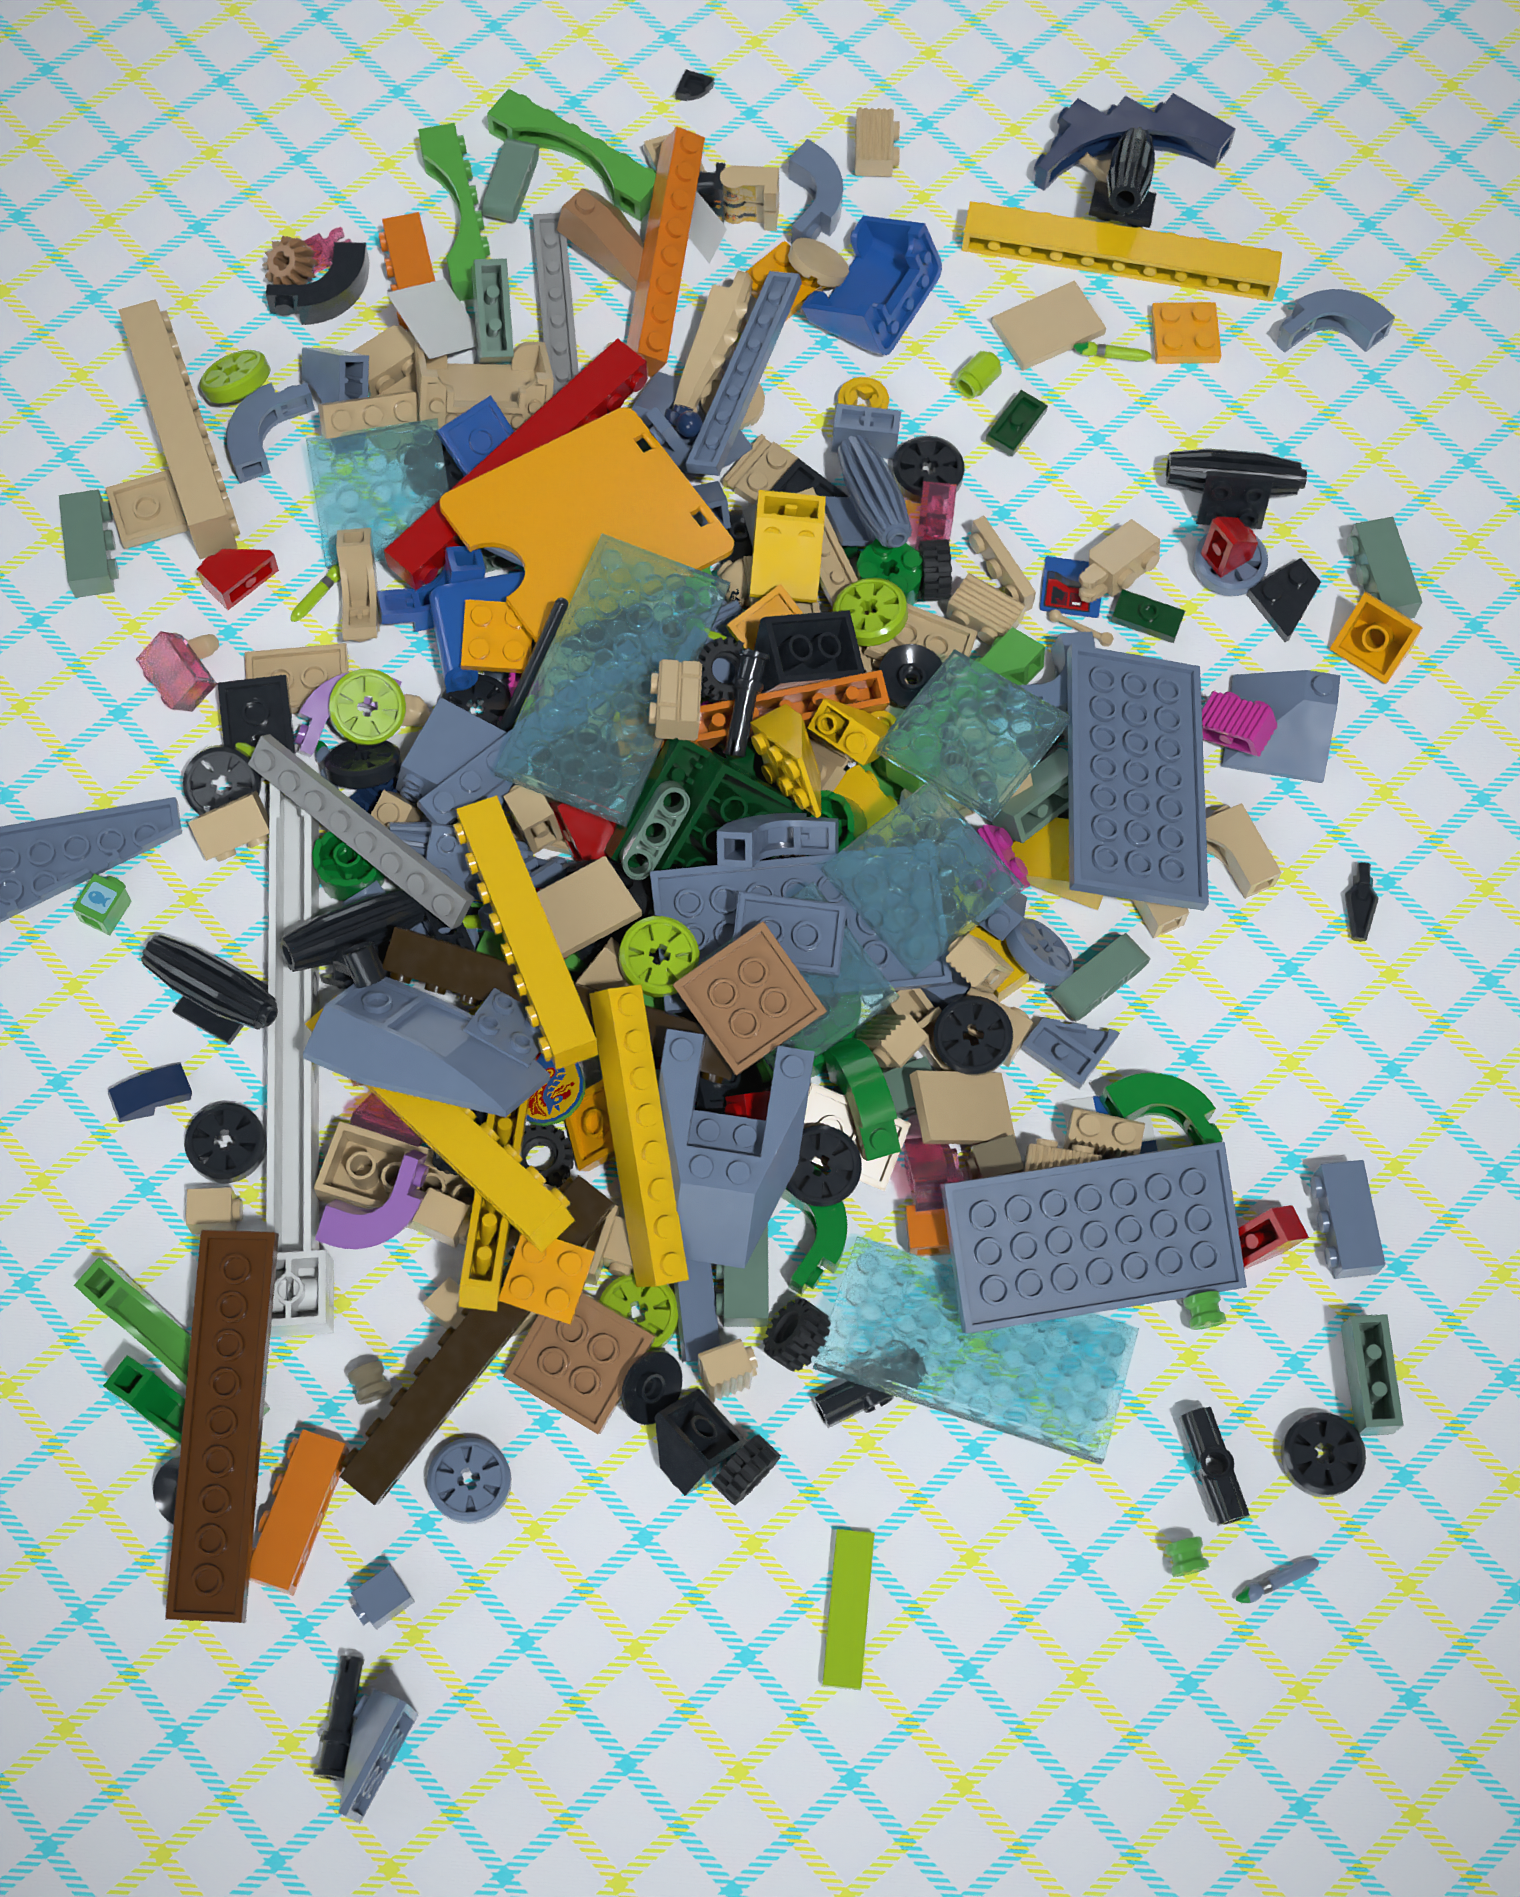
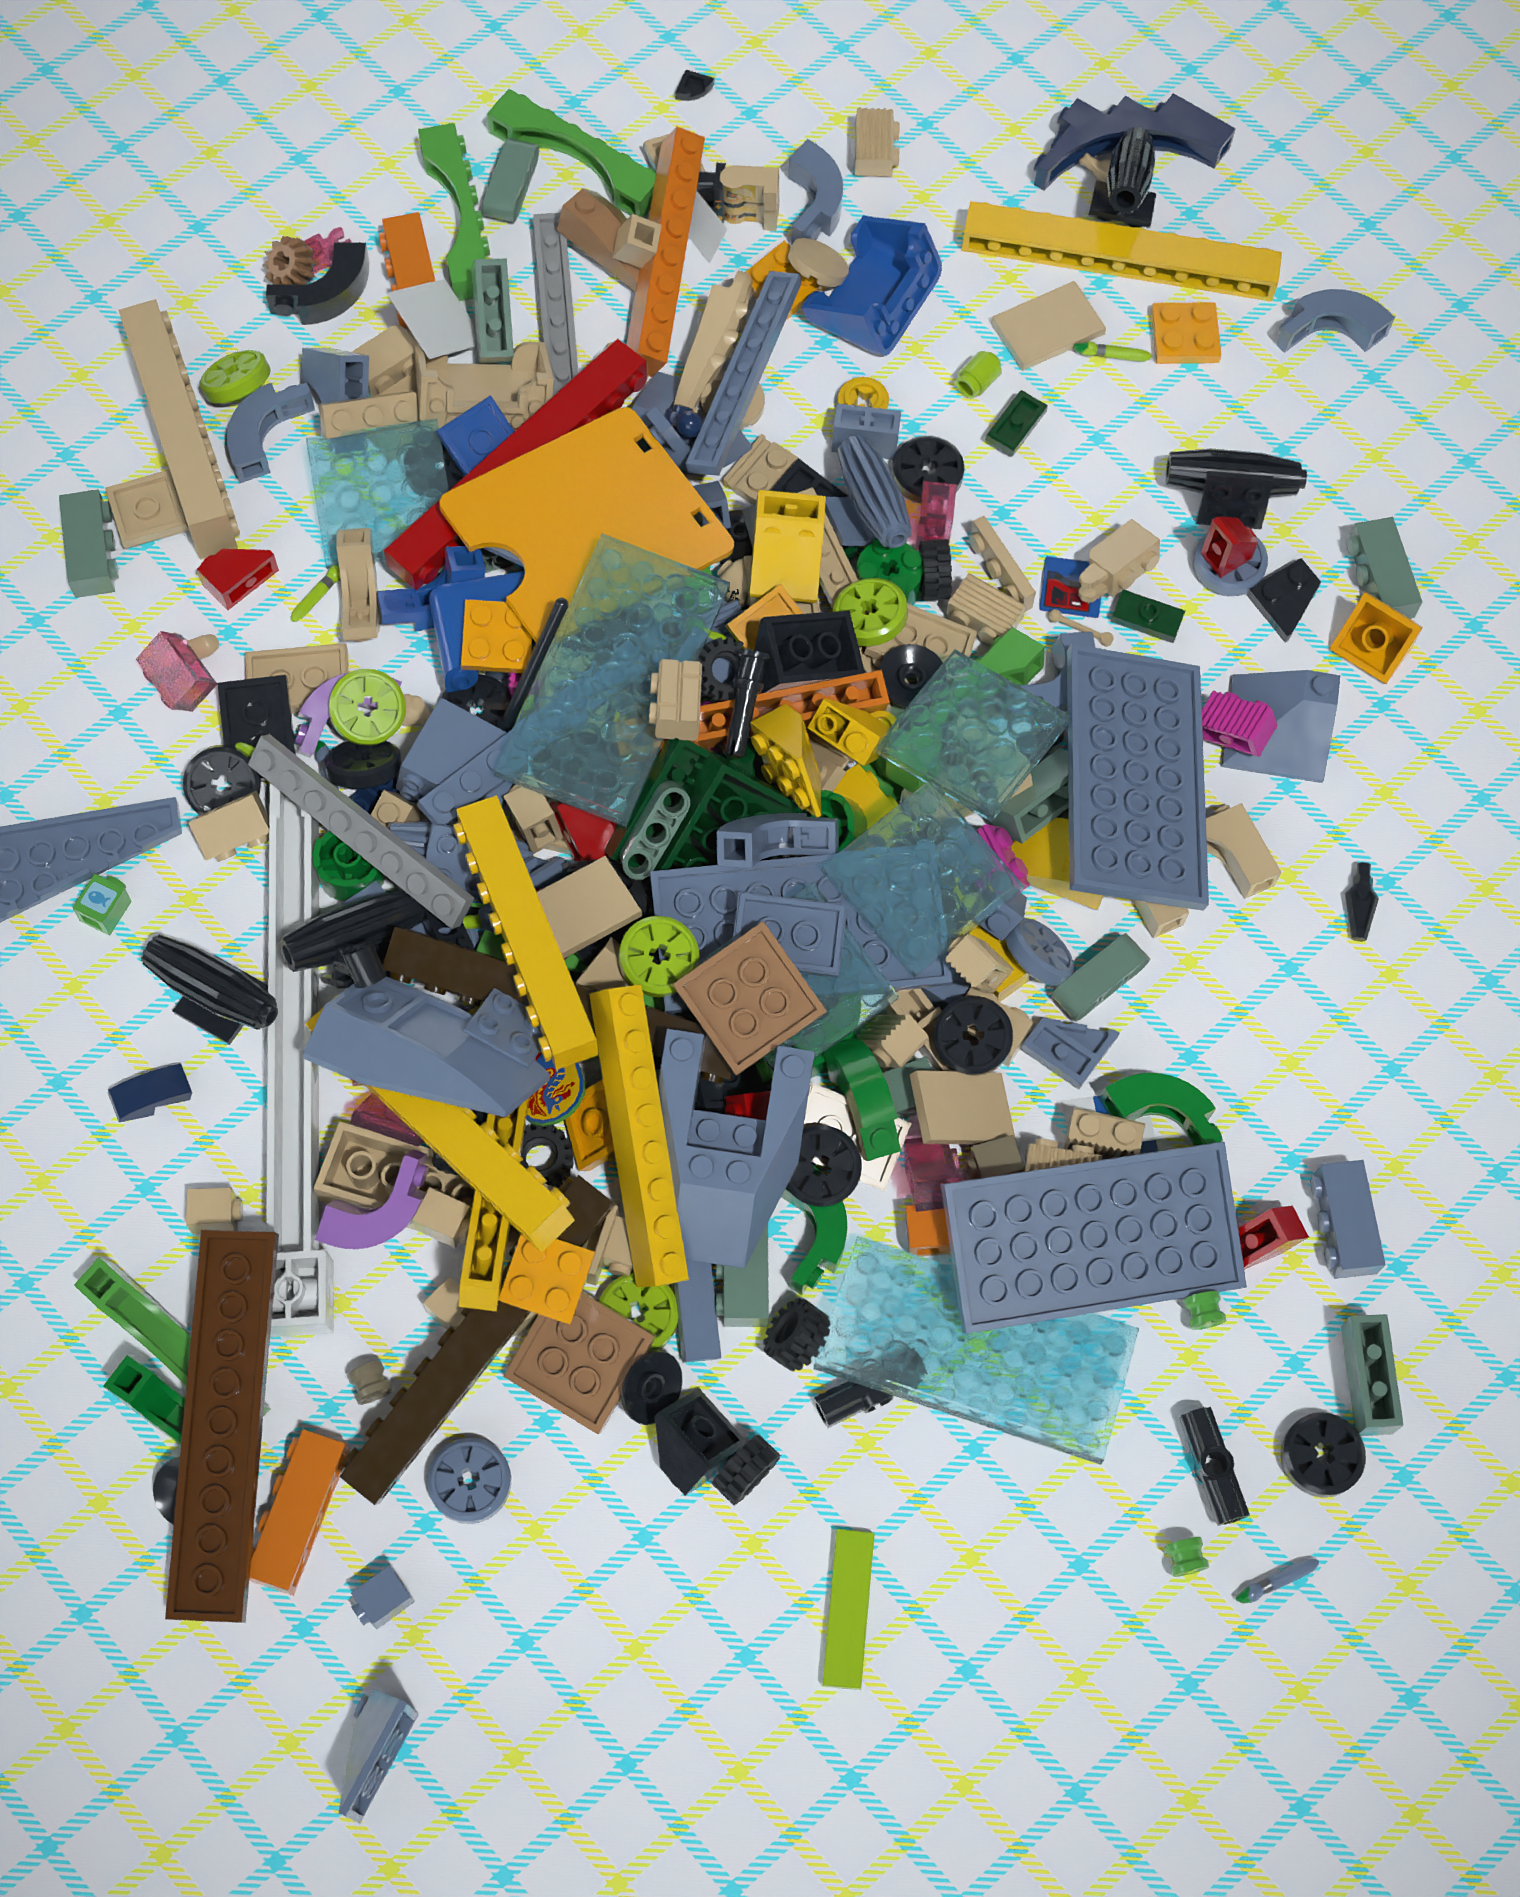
black wheel [185,1103,267,1183] -> none
black pin [313,1655,365,1781] -> none
tan brick [698,1338,758,1402] -> none
none -> tan brick [613,214,662,269]

